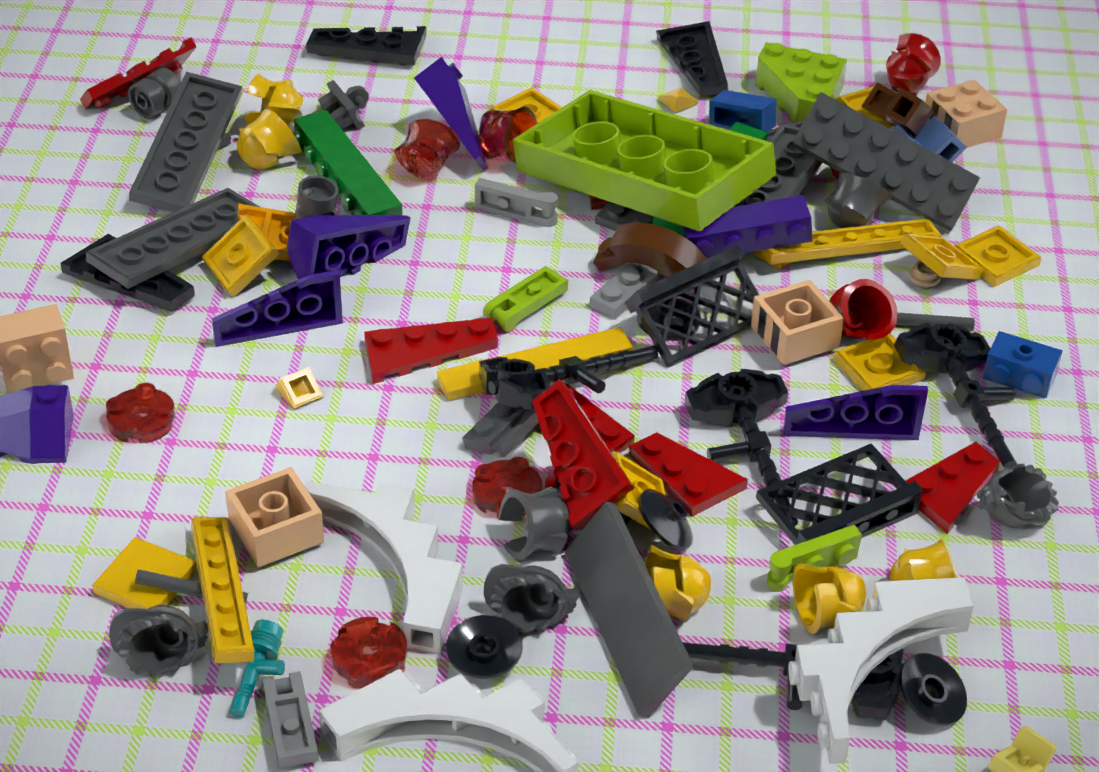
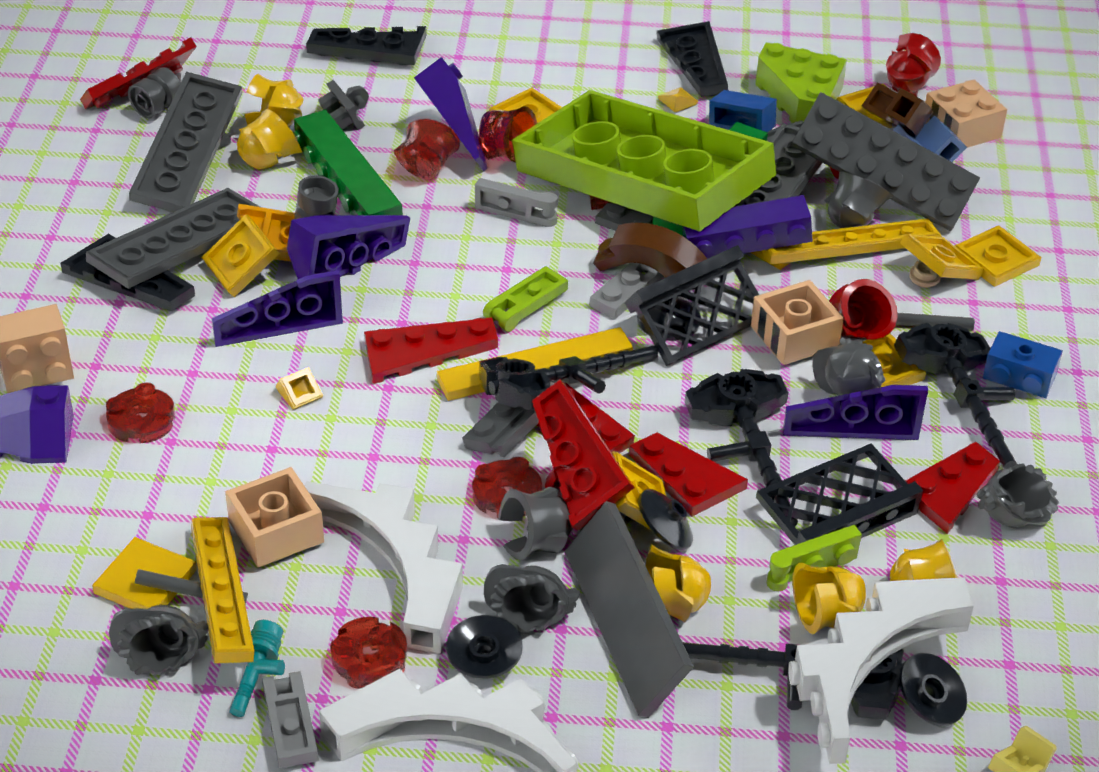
none -> dark grey hair [812,337,885,396]

